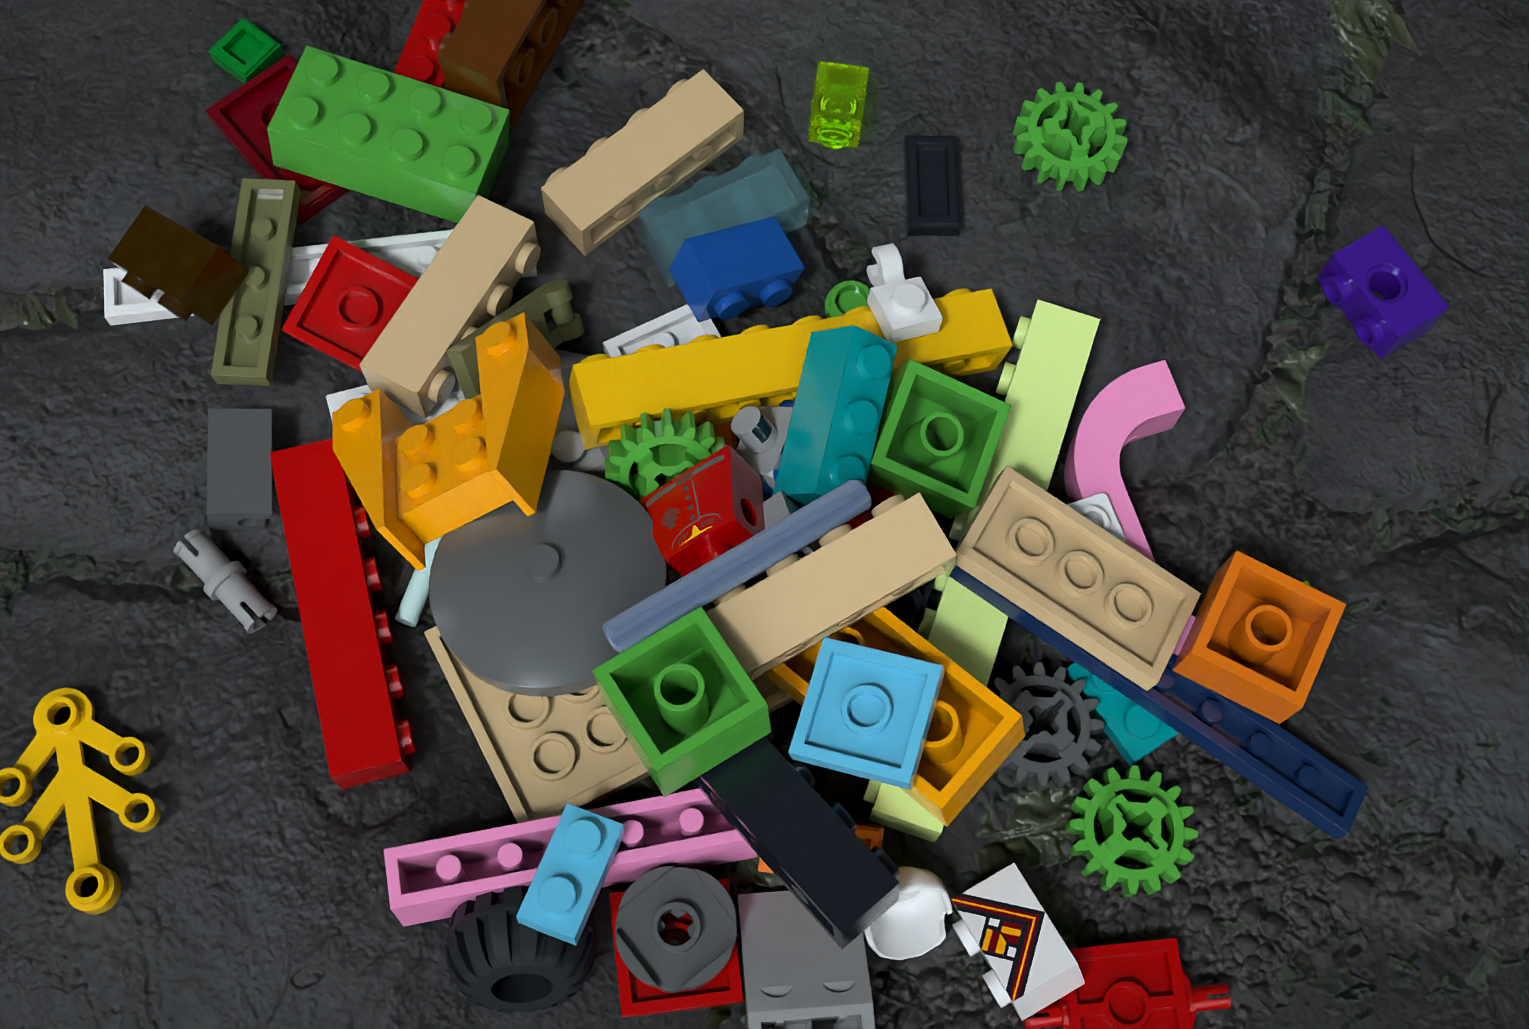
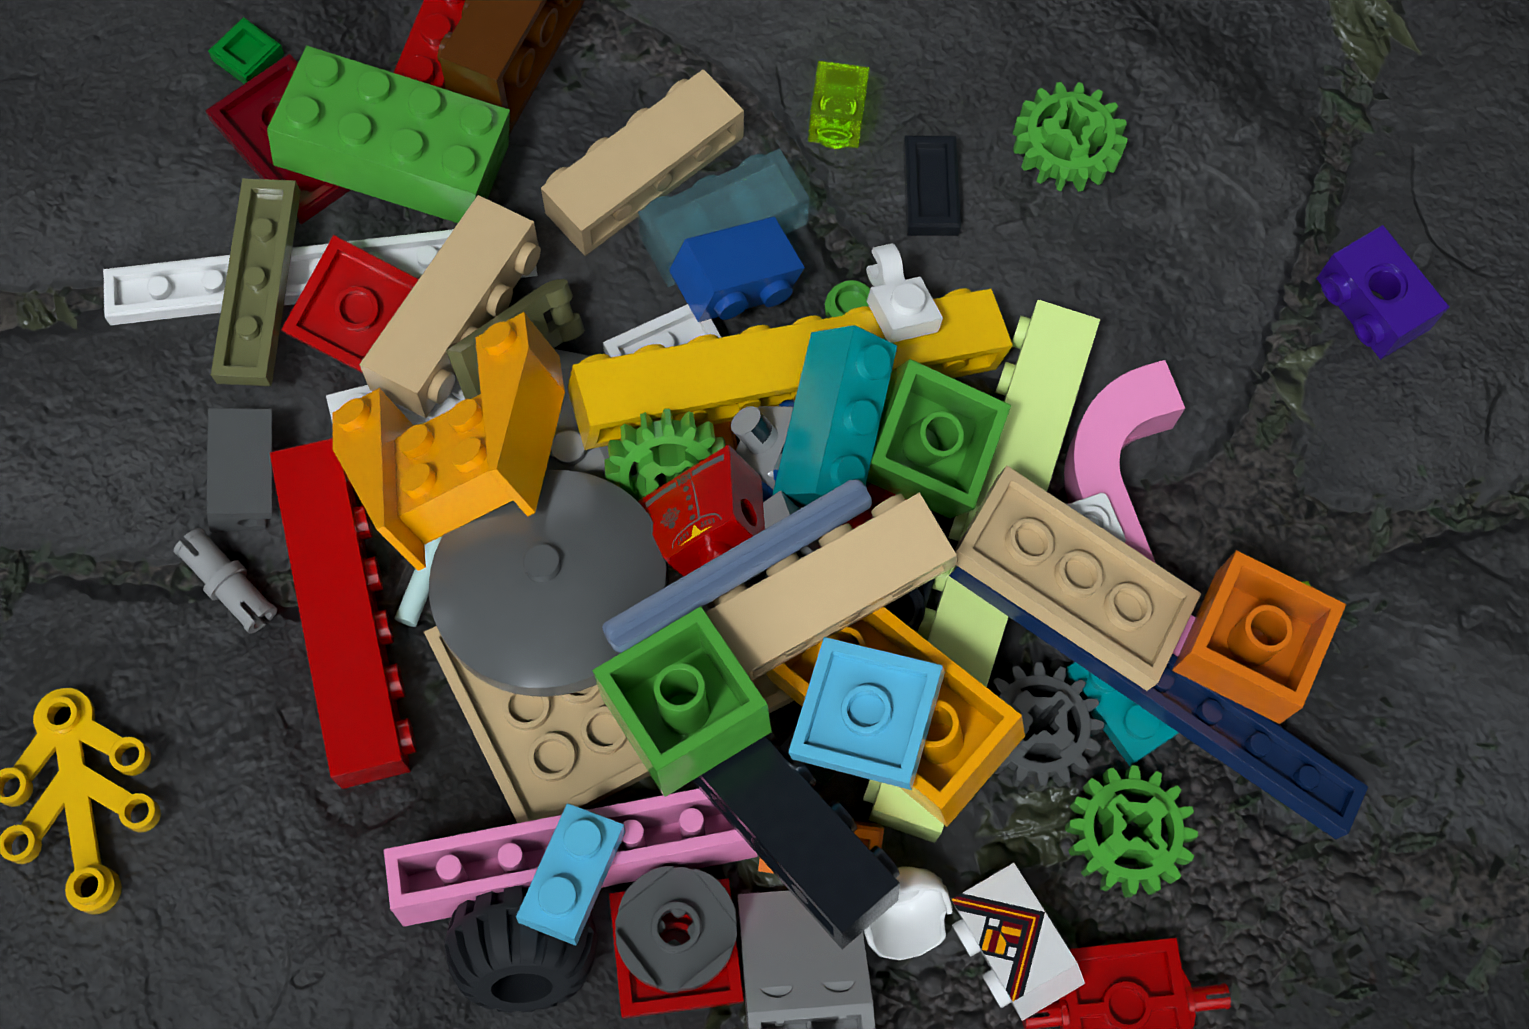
dark brown brick [108,205,250,325] -> none

